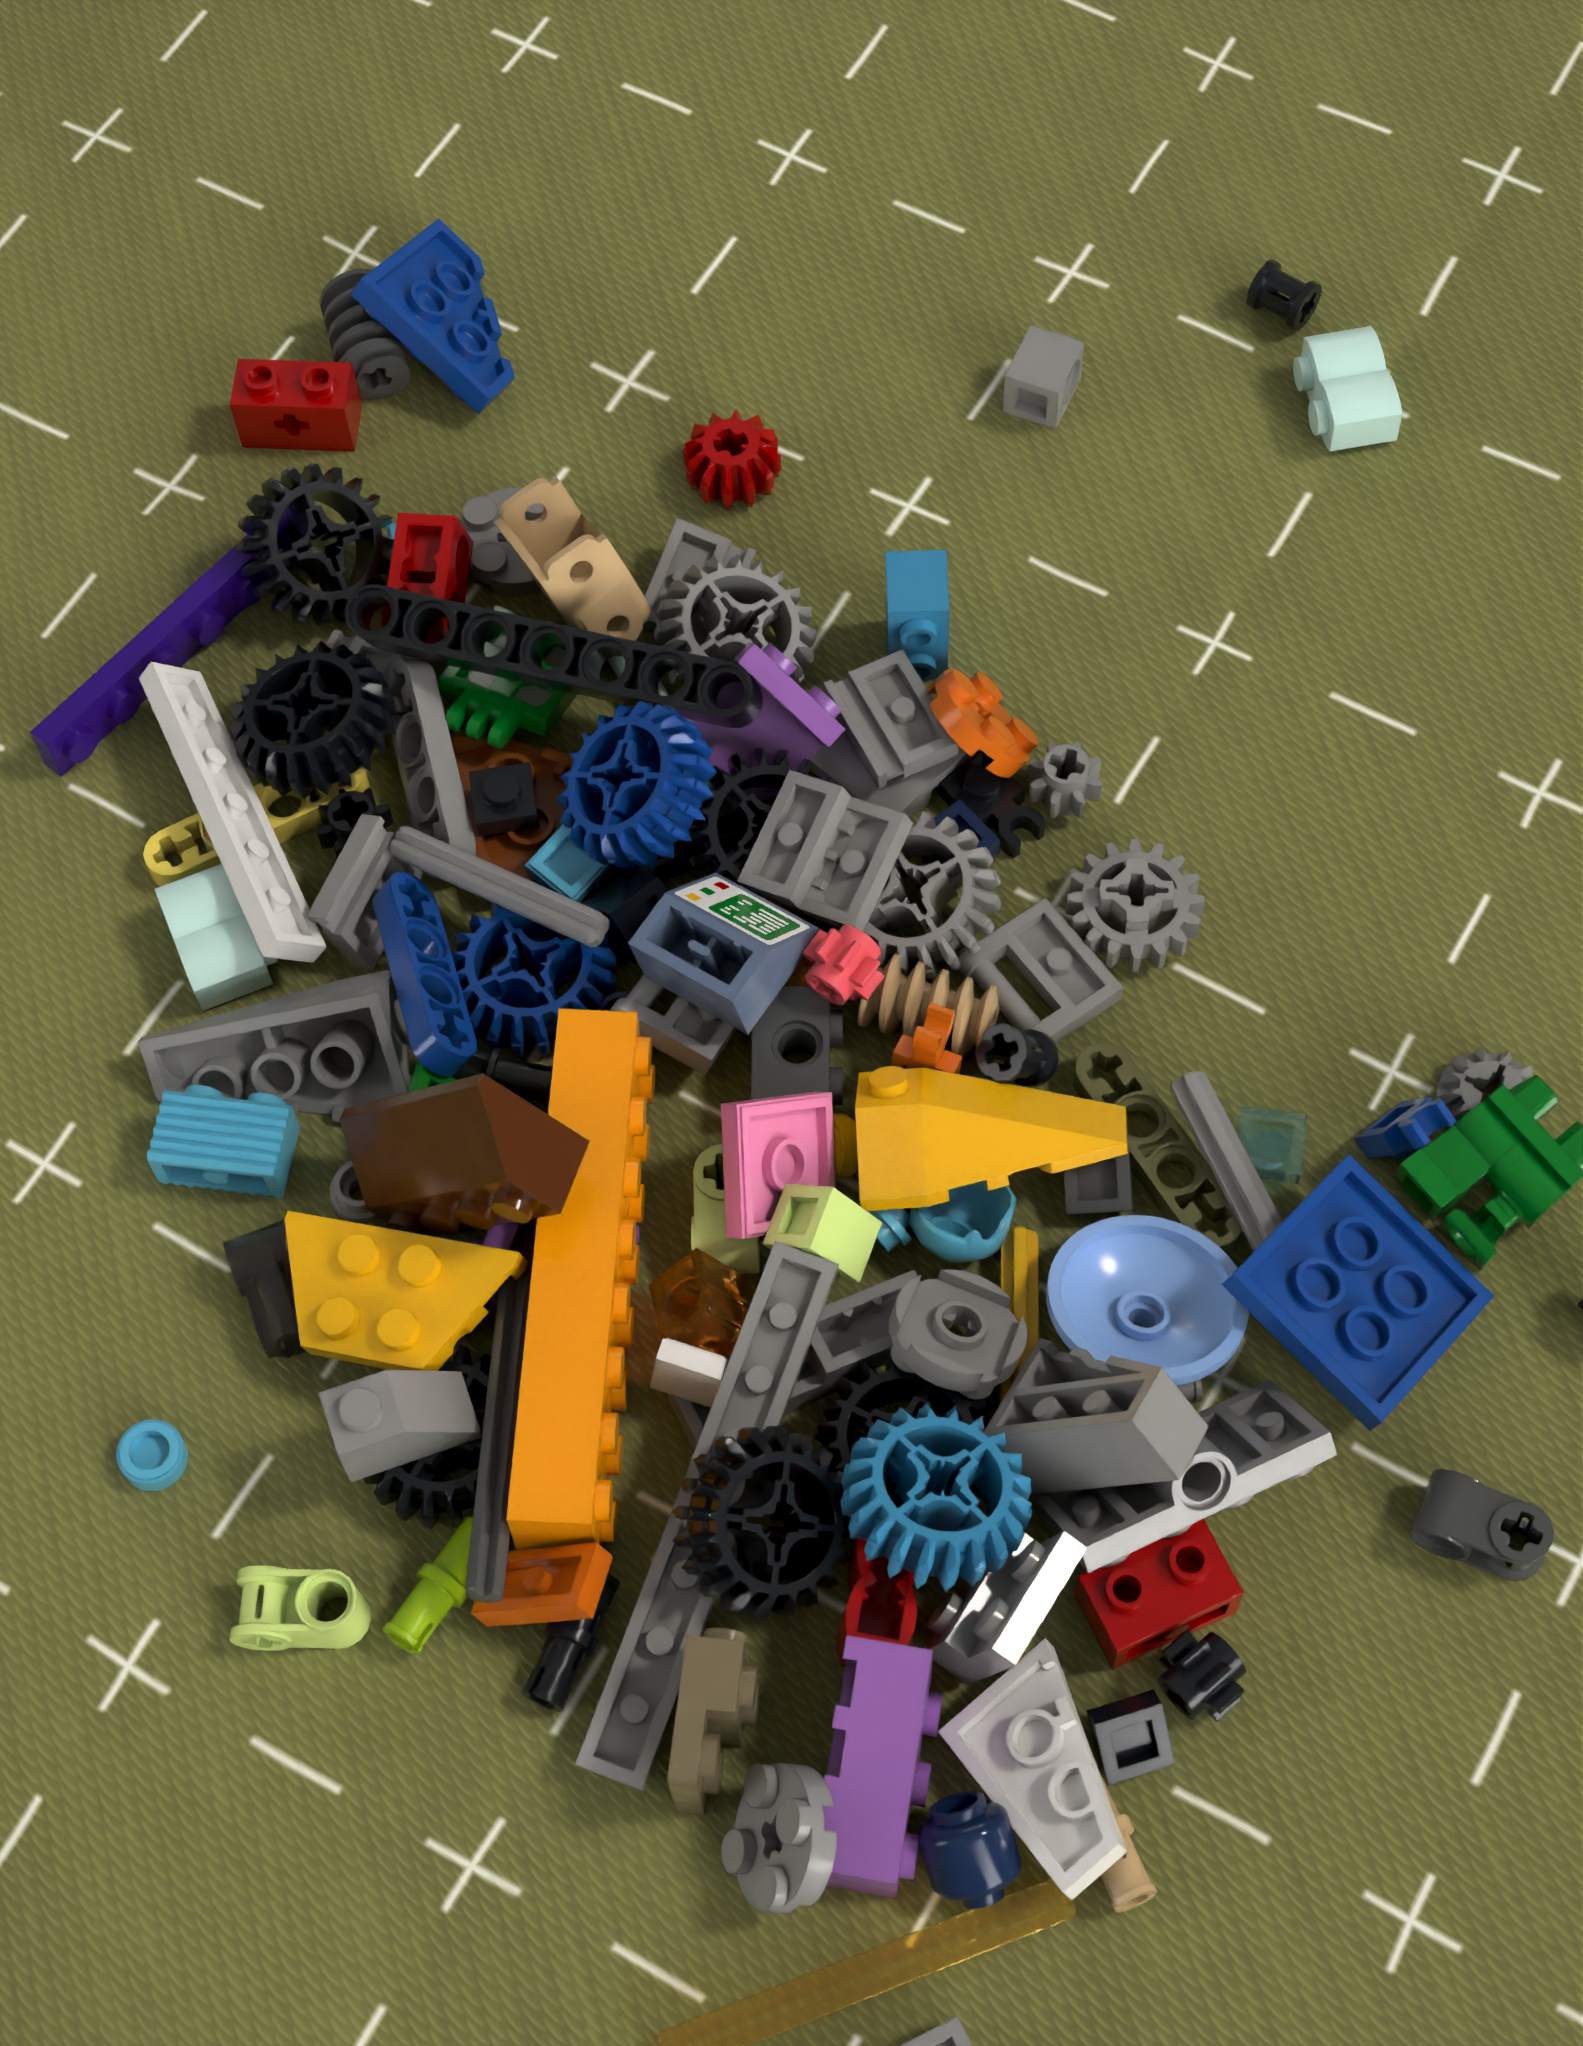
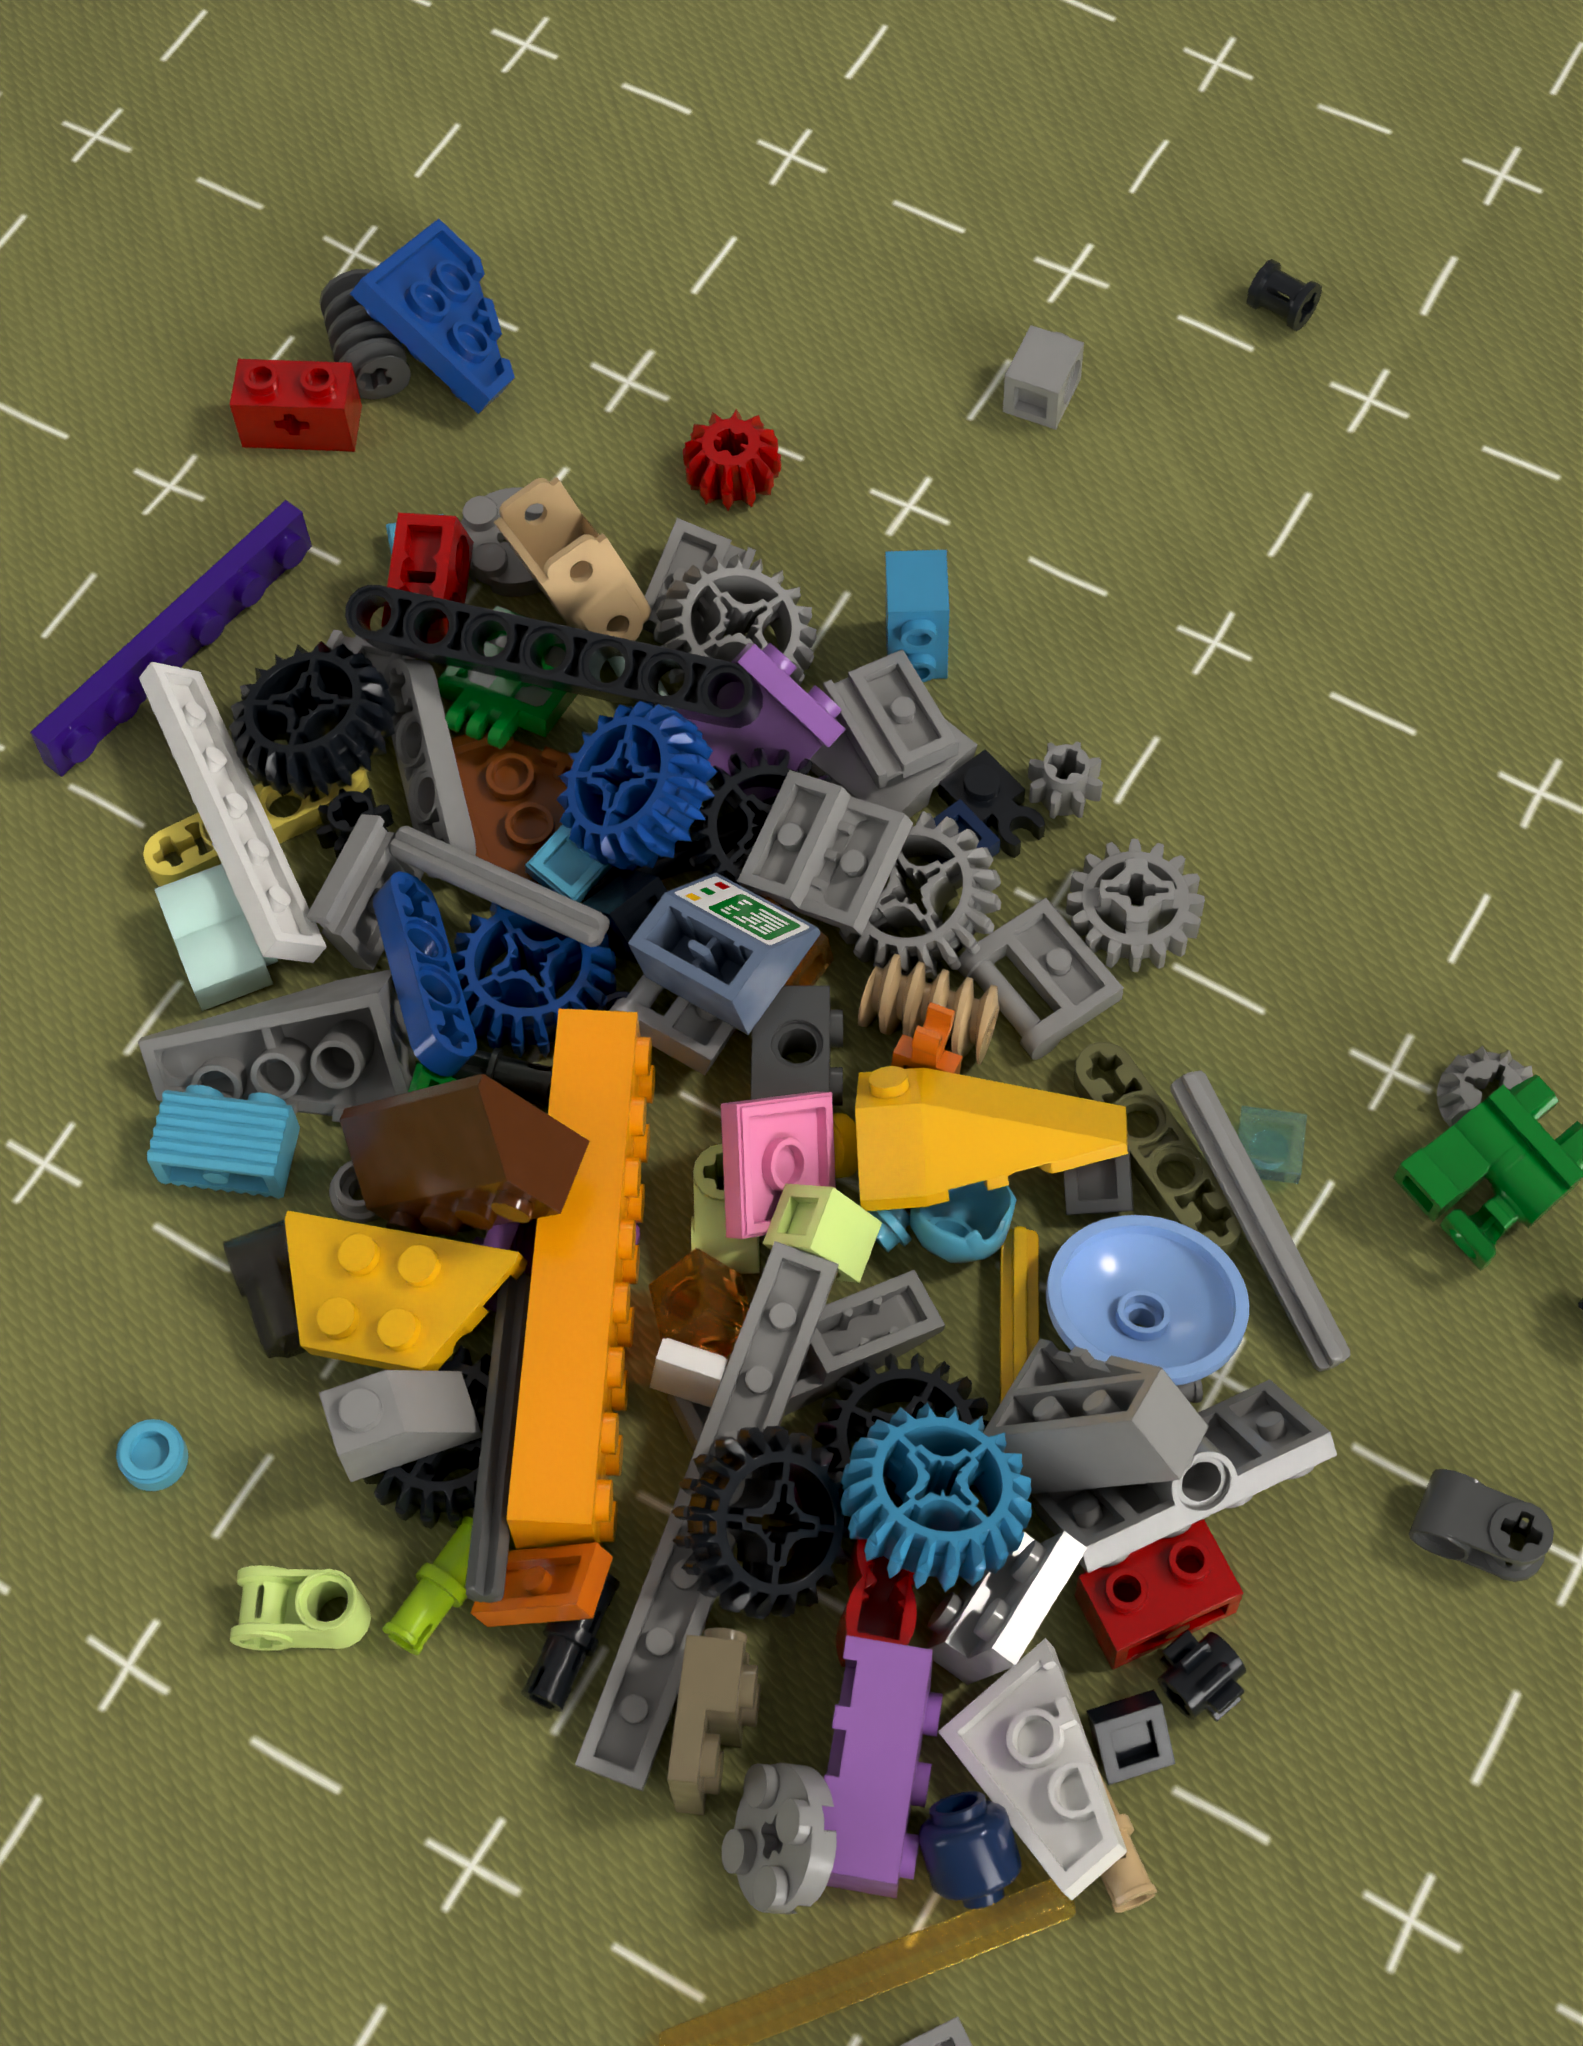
black gear [236,464,394,627] -> none
black plate [469,762,540,837] -> none
coral gear [802,925,885,1005] -> none
light grey plate [889,1269,1028,1399] -> none
orange plate [927,669,1039,778] -> none
black bush [976,1023,1059,1088] -> none
blue plate [1222,1154,1494,1431] -> none
light aqua brick [1293,326,1403,452] -> none
blue plate [1354,1096,1457,1161] -> none

